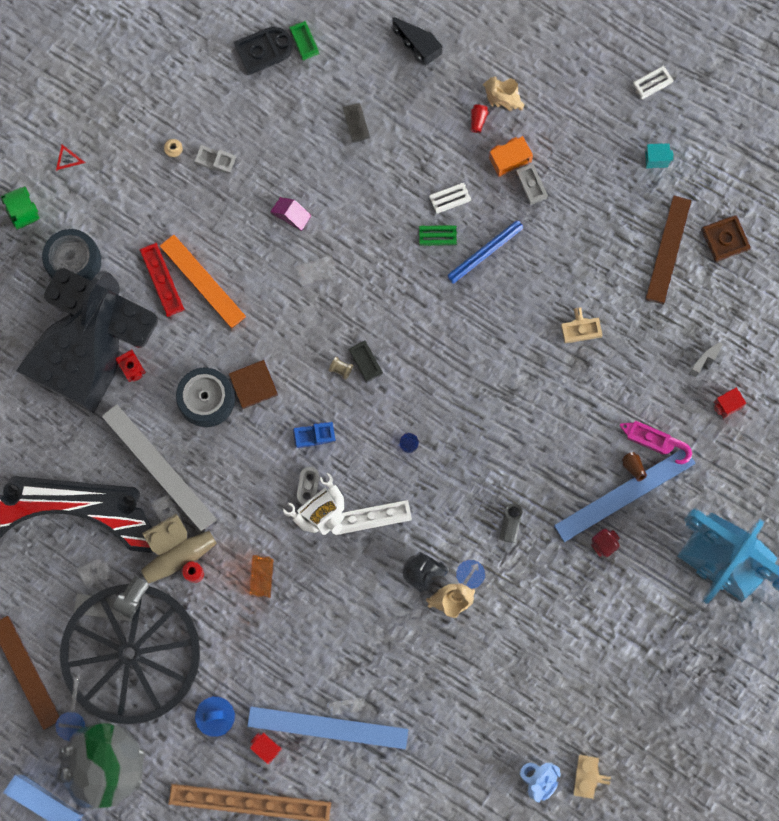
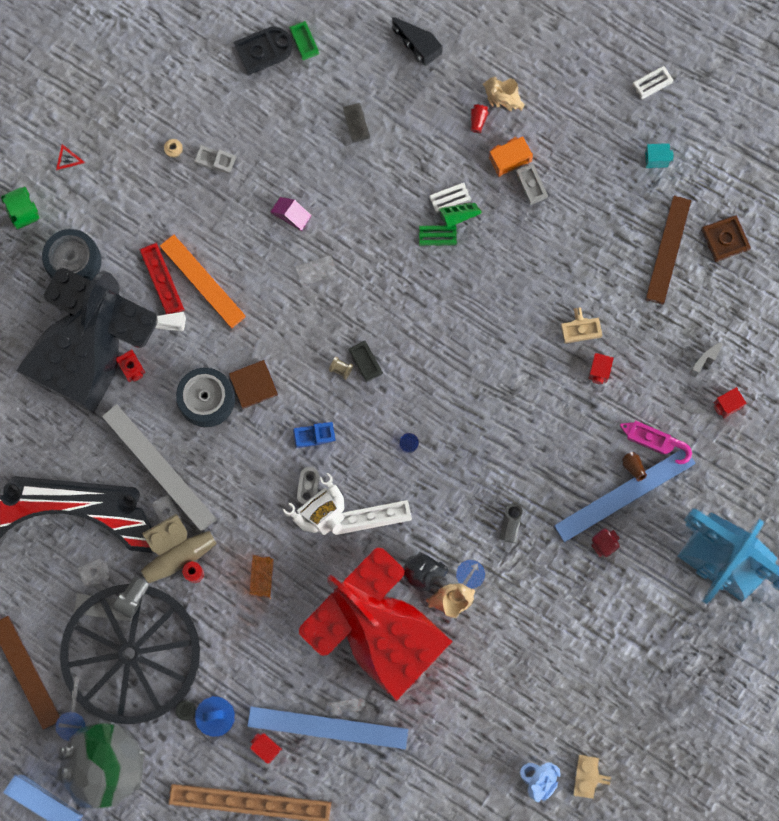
axle [448,220,523,283] -> none
none -> white slope [155,312,186,332]
none -> pearl dark grey tile [176,701,196,721]
none -> red brick [299,548,453,701]
none -> green slope [439,202,482,227]
none -> red brick [588,353,614,384]

